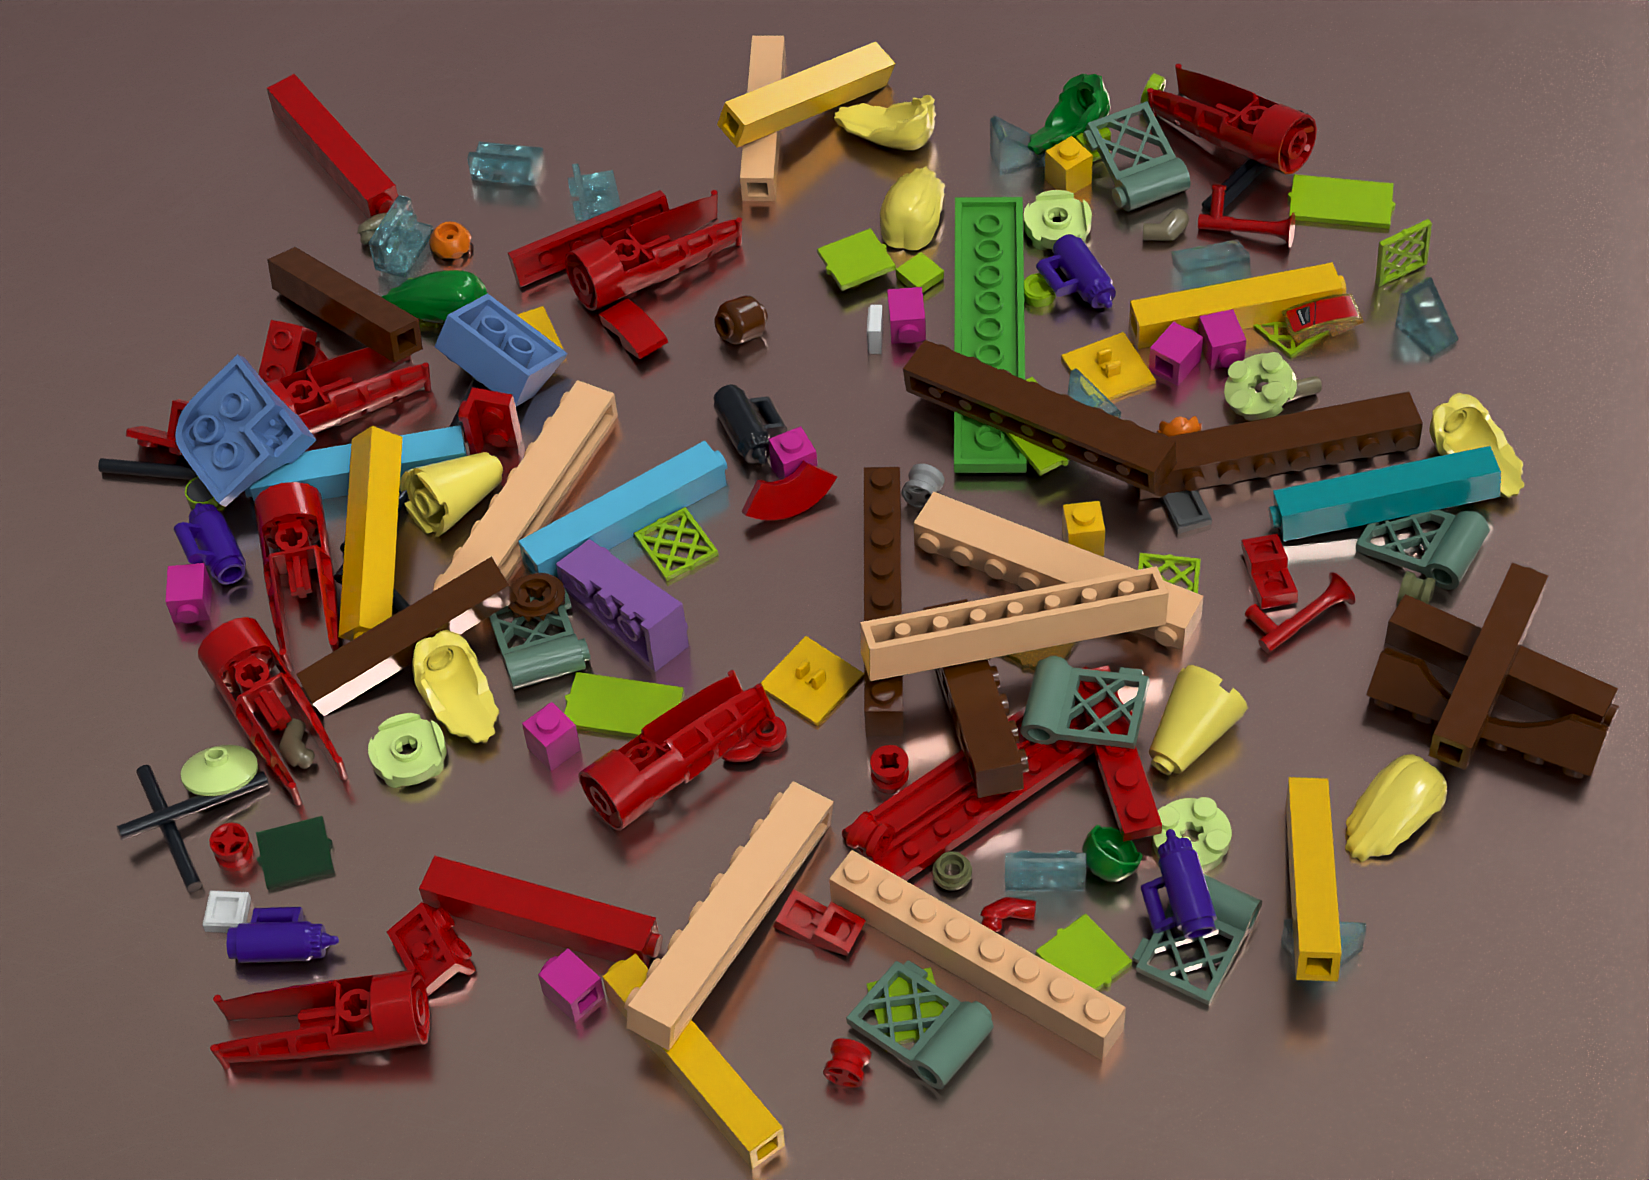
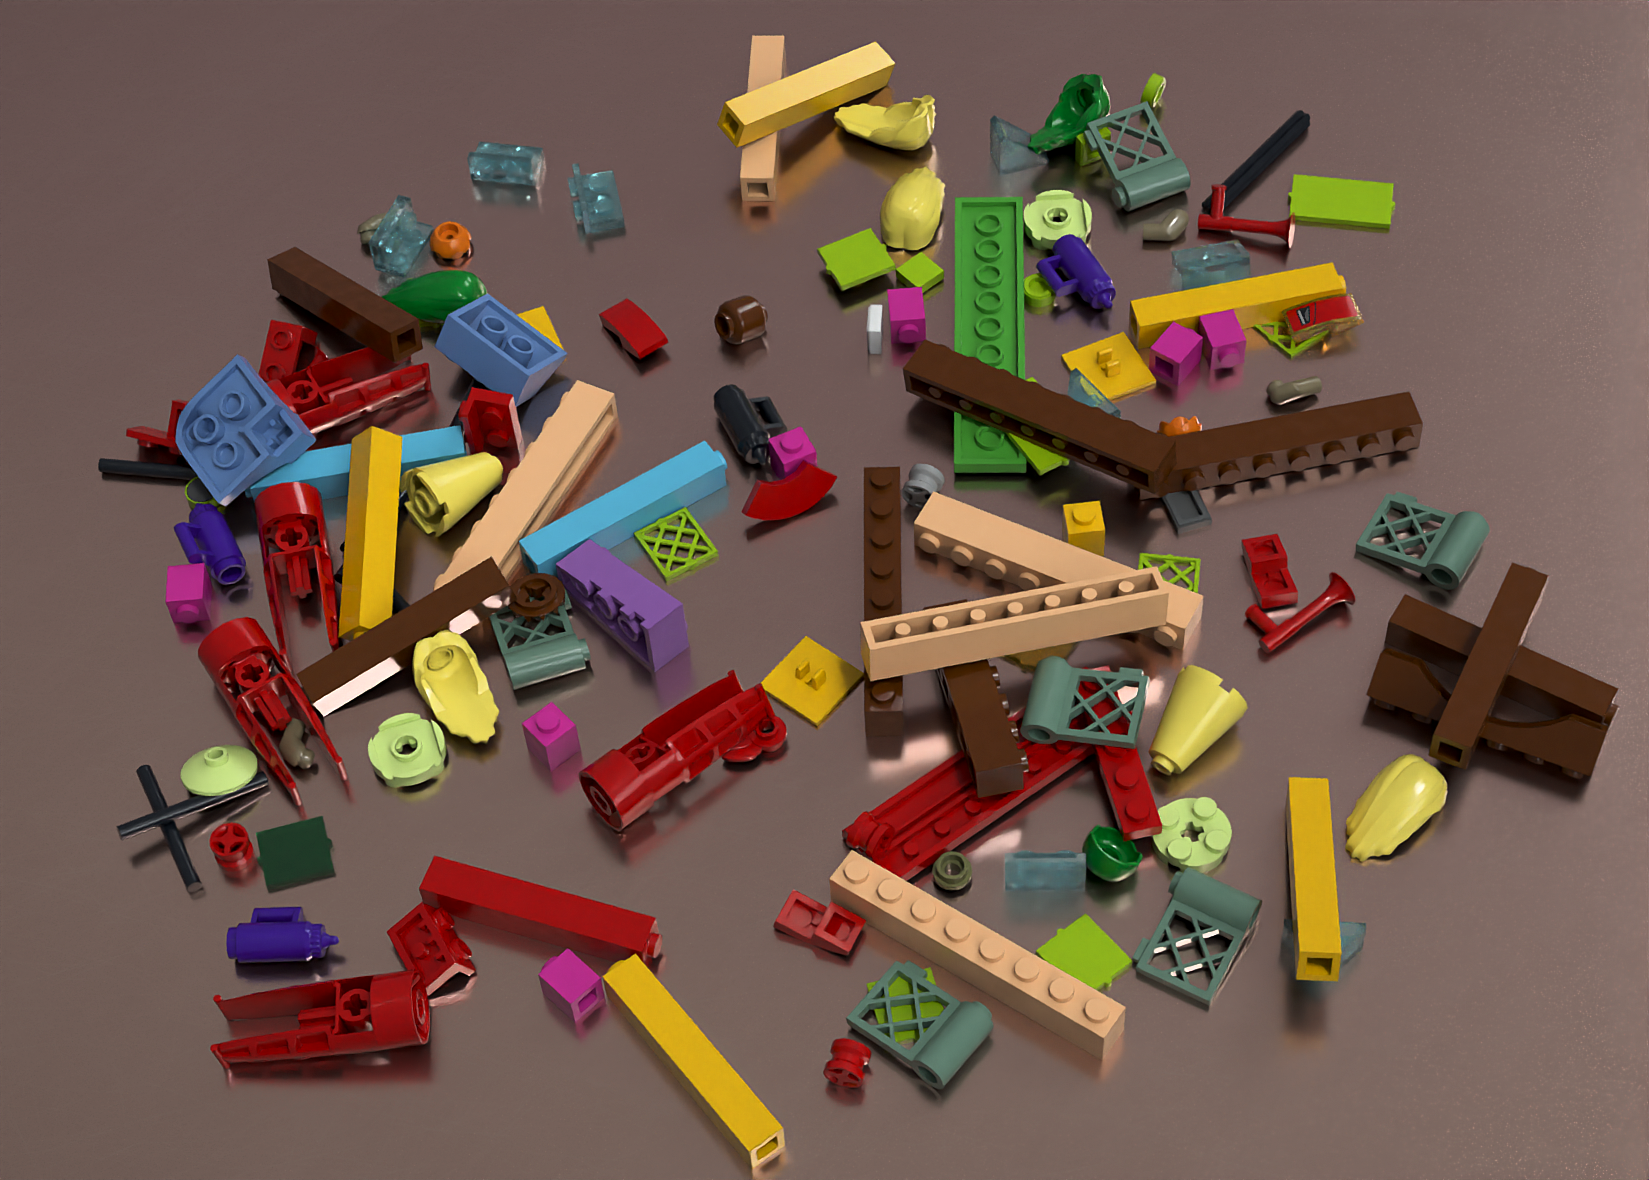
white tile [203,891,251,933] -> none
red brick [266,74,401,219] -> none
red plate [508,190,669,287] -> none
lime piece [564,672,685,738] -> none
red piece [565,190,742,311] -> none
light nougat brick [624,781,834,1050] -> none
red wheel [870,745,909,794] -> none
red arm [980,897,1037,932] -> none
yellow brick [1045,136,1093,193] -> none
dark purple piece [1140,829,1217,939] -> none
red piece [1147,64,1317,174] -> none
yellowish green plate [1224,352,1297,421] -> none
teal brick [1268,446,1501,541] -> none
lime window [1375,219,1432,287] -> none
clear light blue slope [1395,277,1459,356] -> none
olive wheel [1396,571,1436,607] -> none
light yellow hair [1429,393,1524,498] -> none

